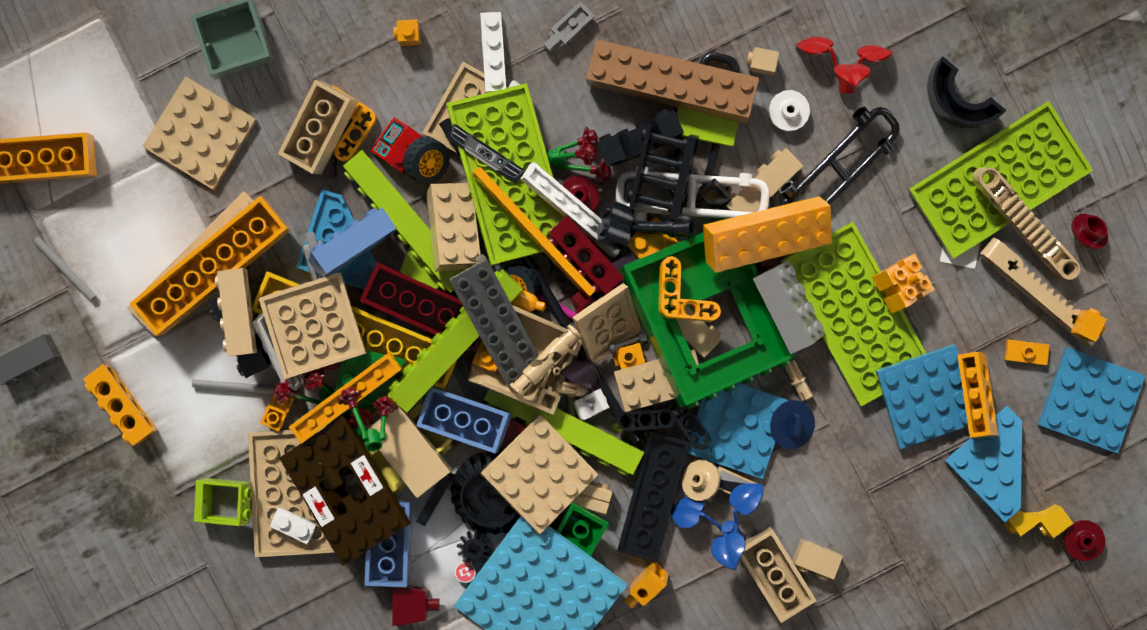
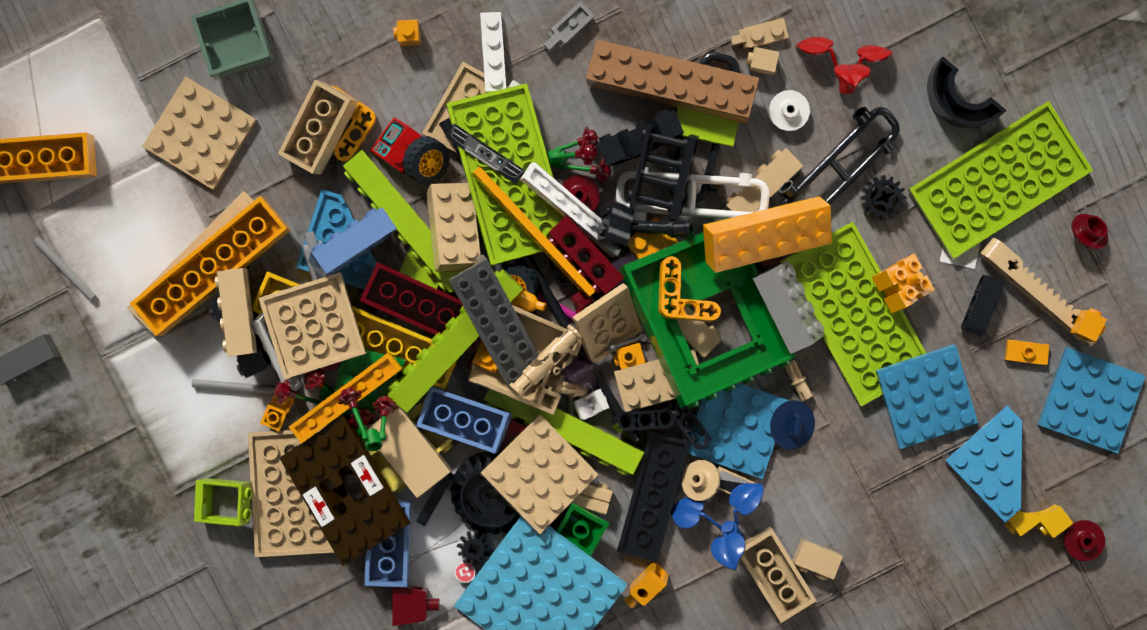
light orange brick [83,364,158,446] -> none
white plate [269,507,317,544] -> none
black bracket [698,178,732,209] -> none
light orange brick [958,351,999,439] -> none
tan gear [972,167,1080,280] -> none
none -> tan hinge [730,18,789,49]
none -> black gear [860,175,907,221]
none -> black beam [961,274,1004,337]

